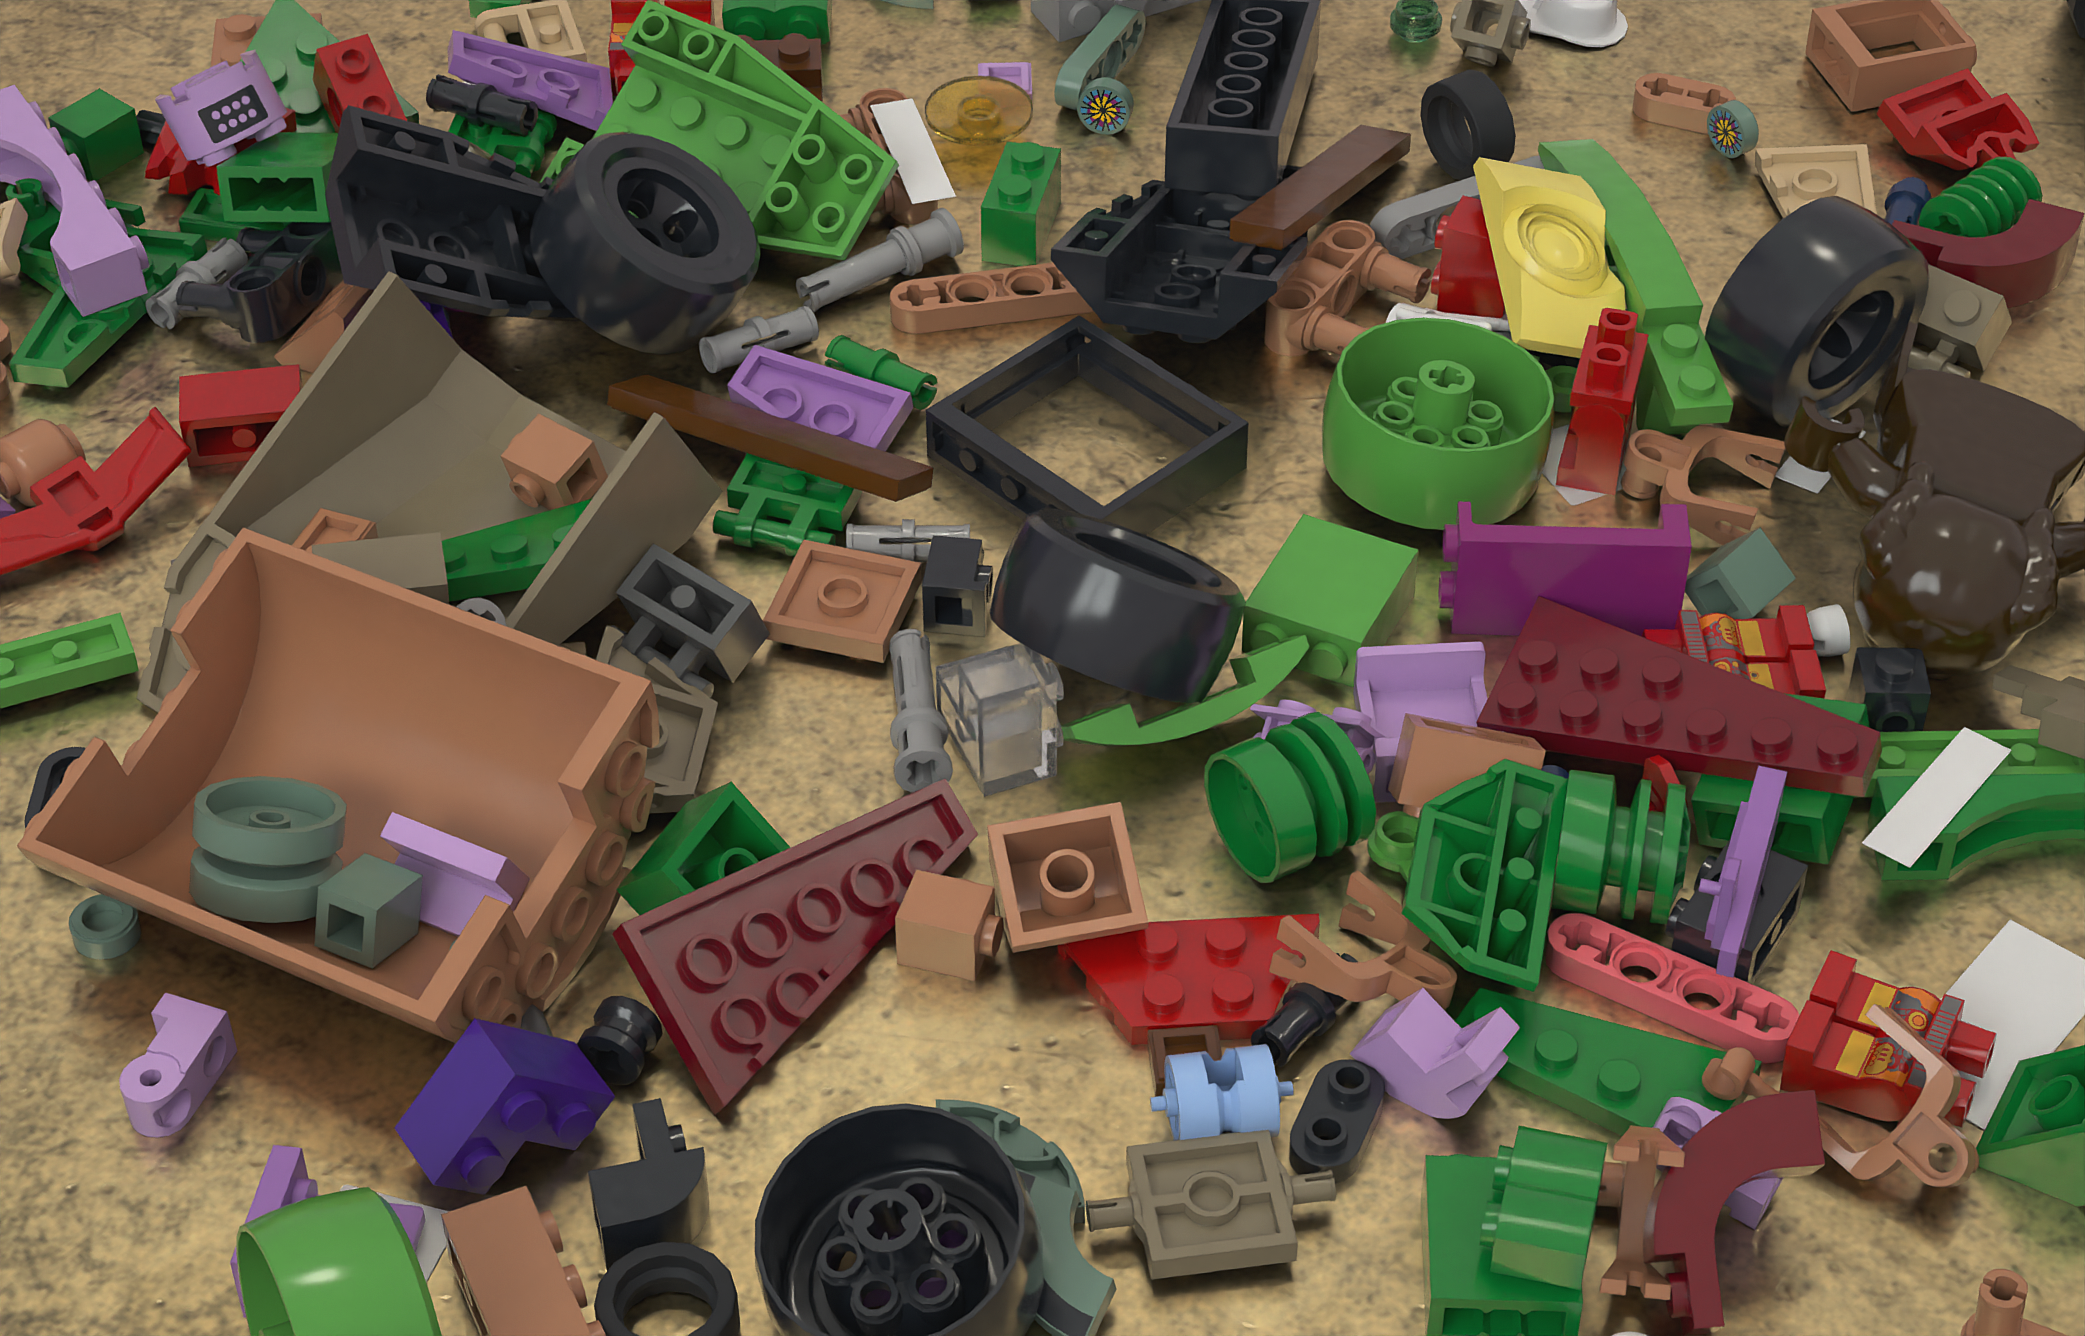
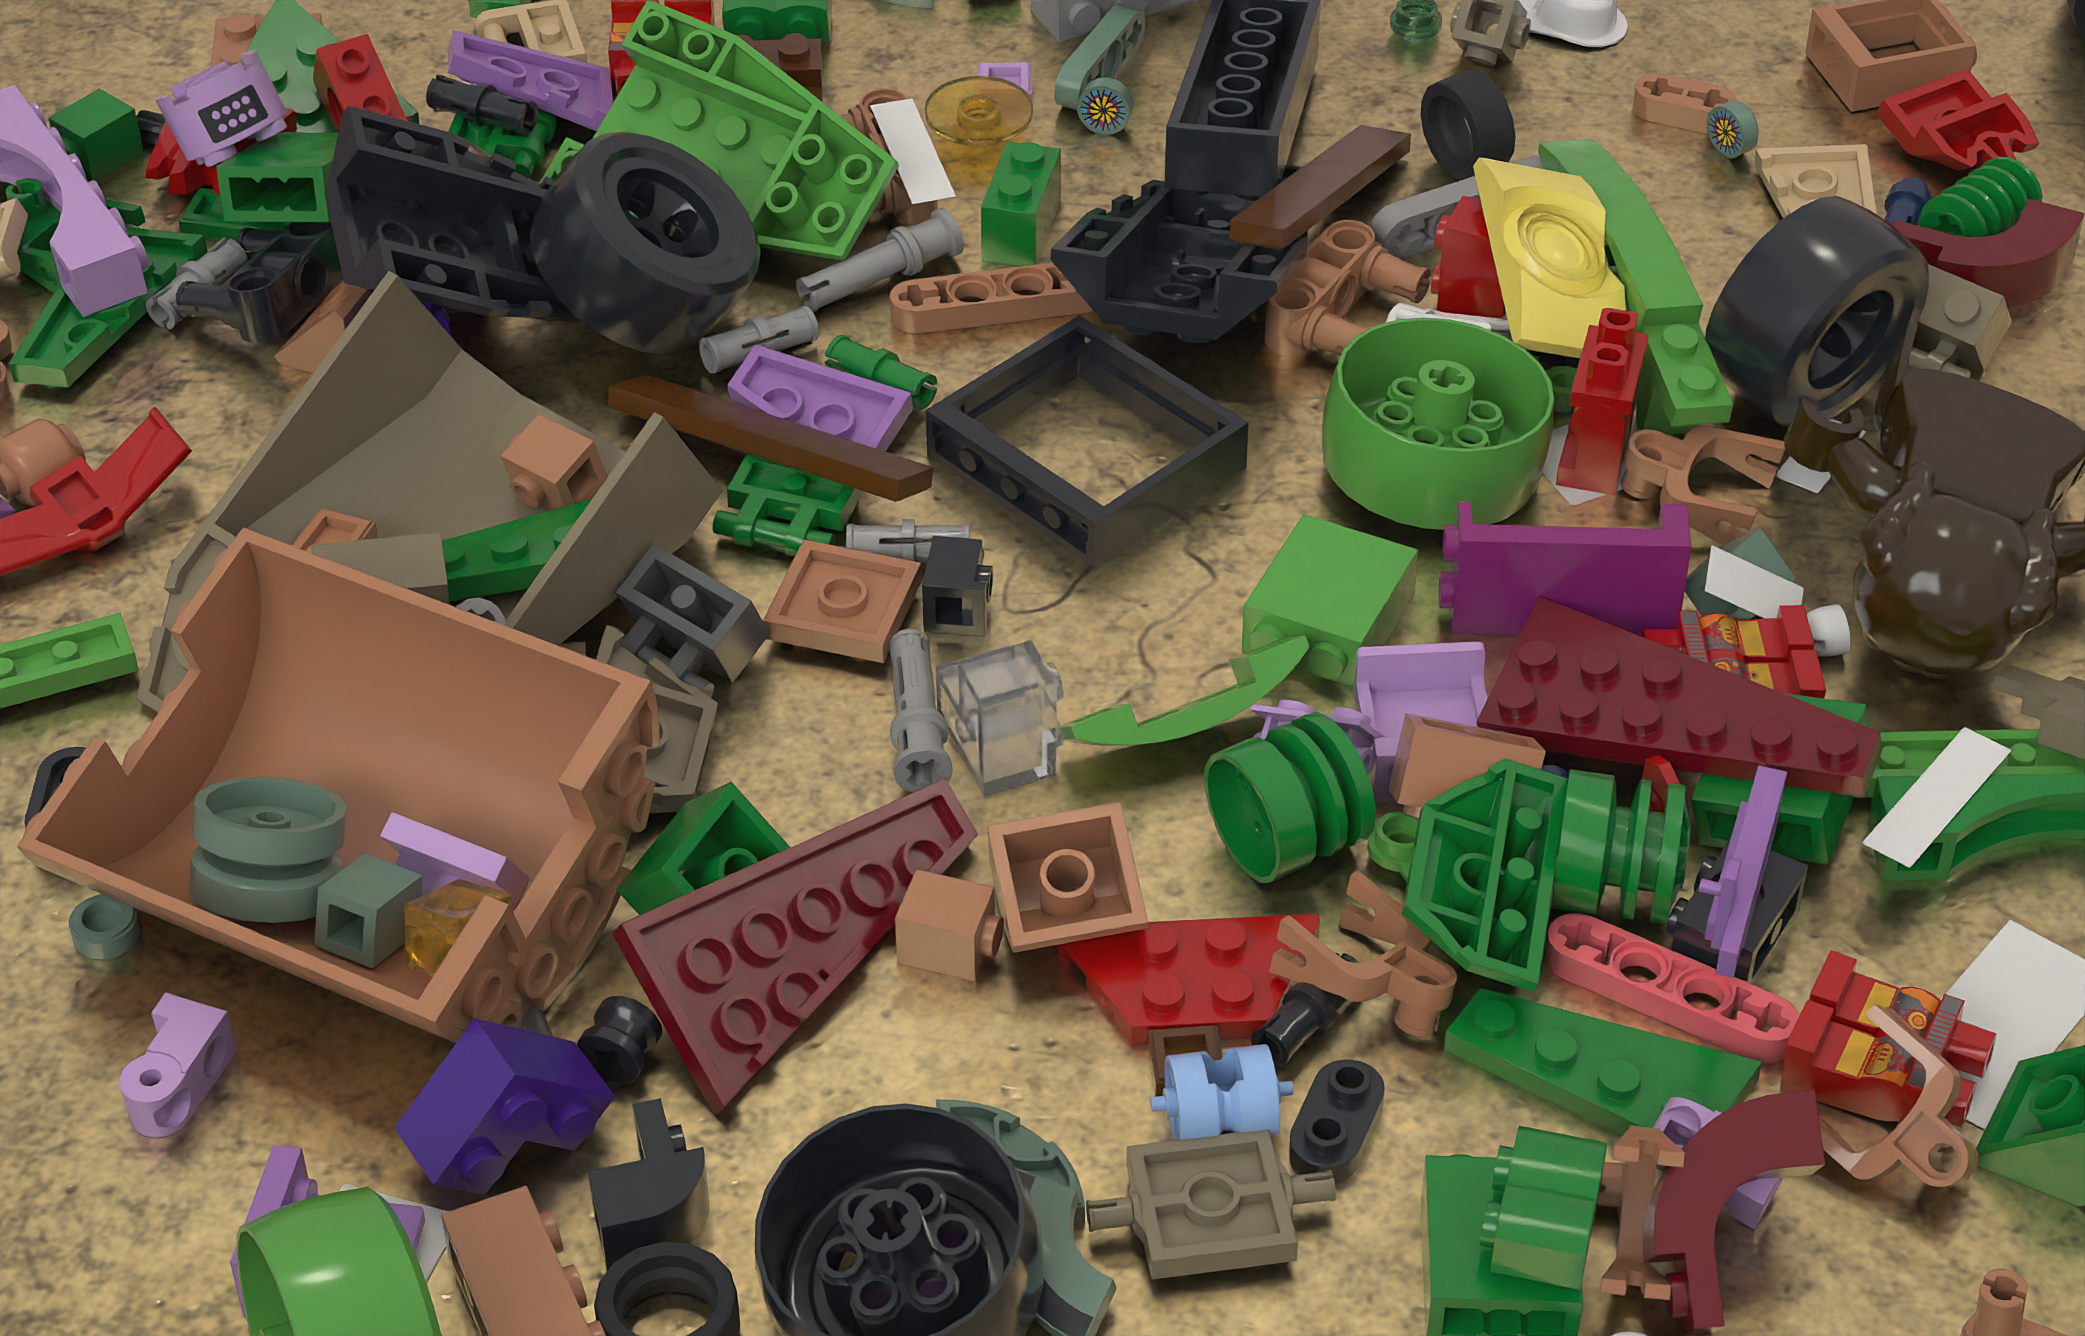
red brick [179,364,303,467] -> none
black wheel [990,509,1246,703] -> none
lavender brick [1350,988,1520,1119] -> none
nougat hand [1702,1047,1780,1100] -> none
black brick [1846,647,1931,732] -> none
none -> clear yellow bracket [405,879,512,976]
none -> white sticker [1705,545,1804,618]

